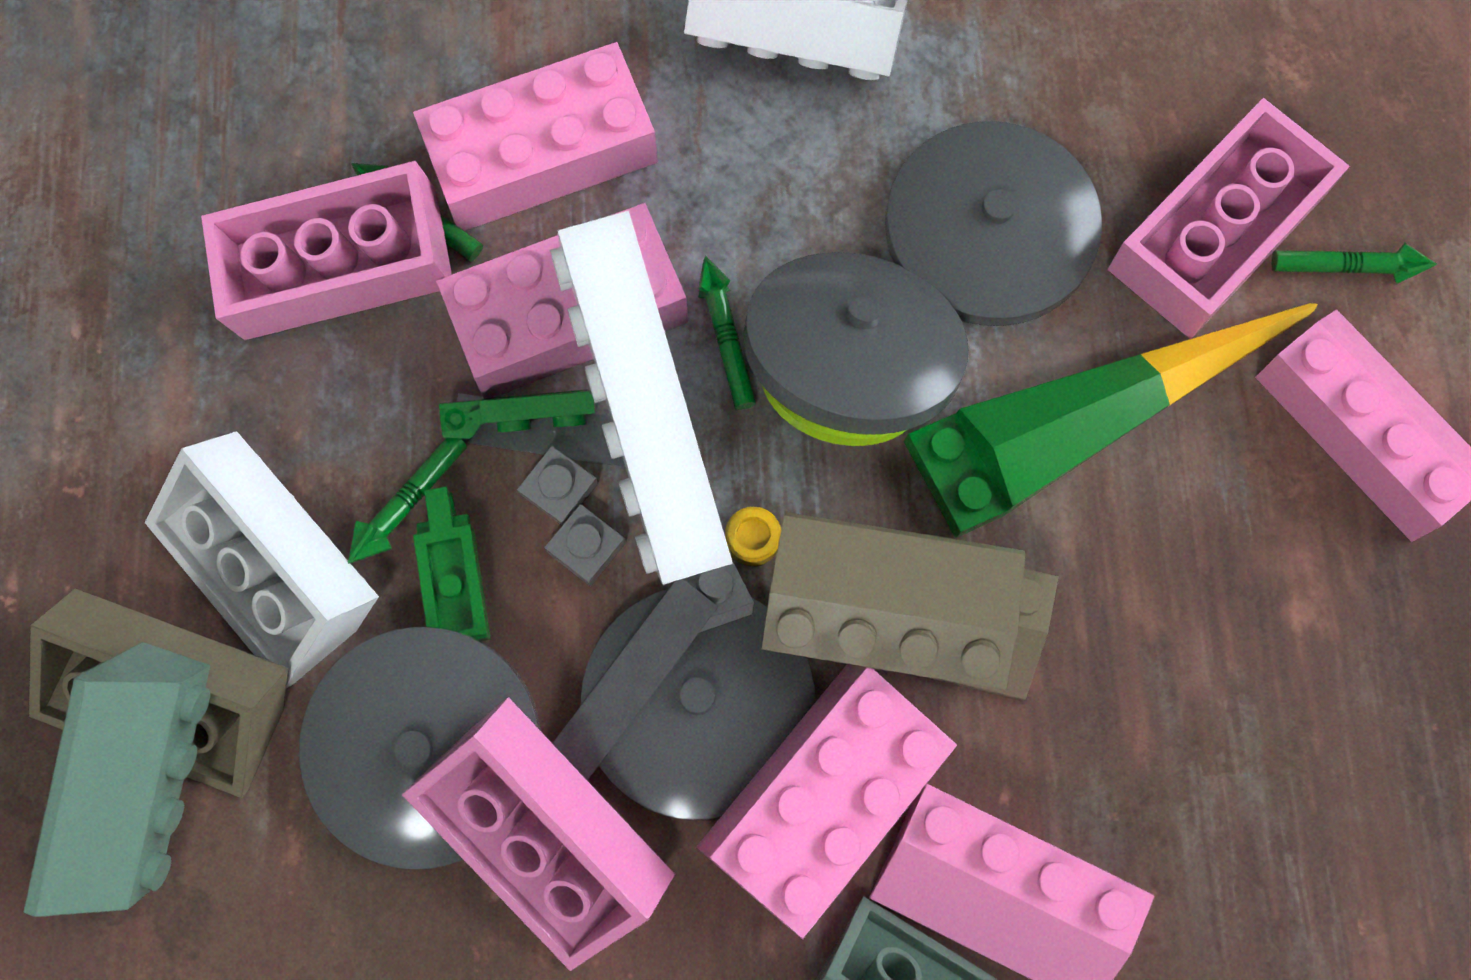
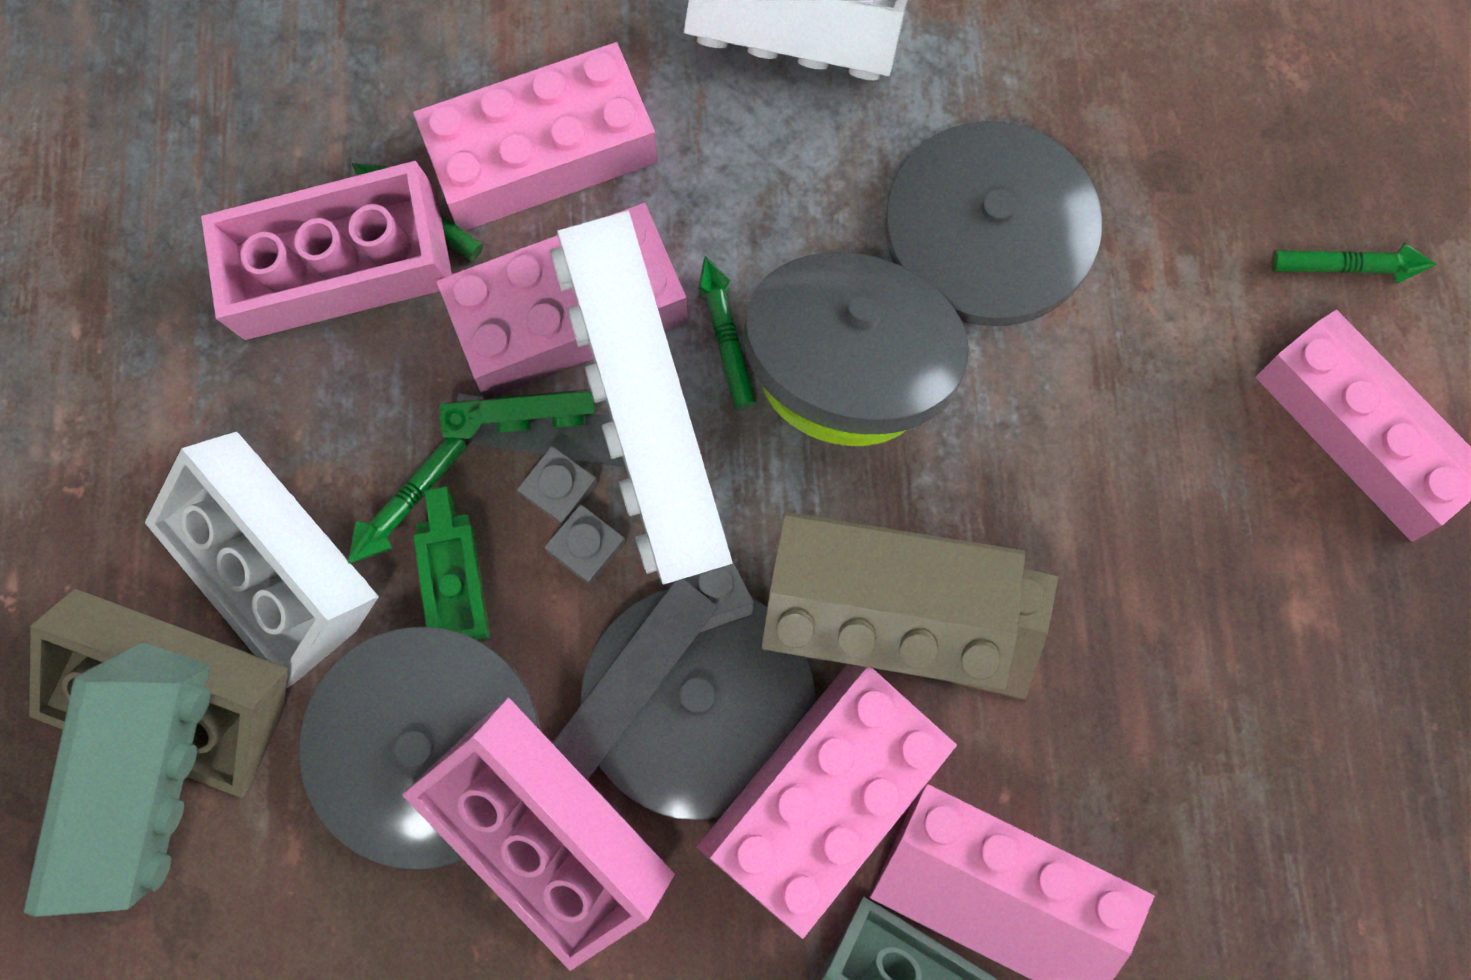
yellow tile [725,507,781,566] -> none
green plate [903,303,1318,538] -> none
bright pink brick [1107,98,1350,339] -> none

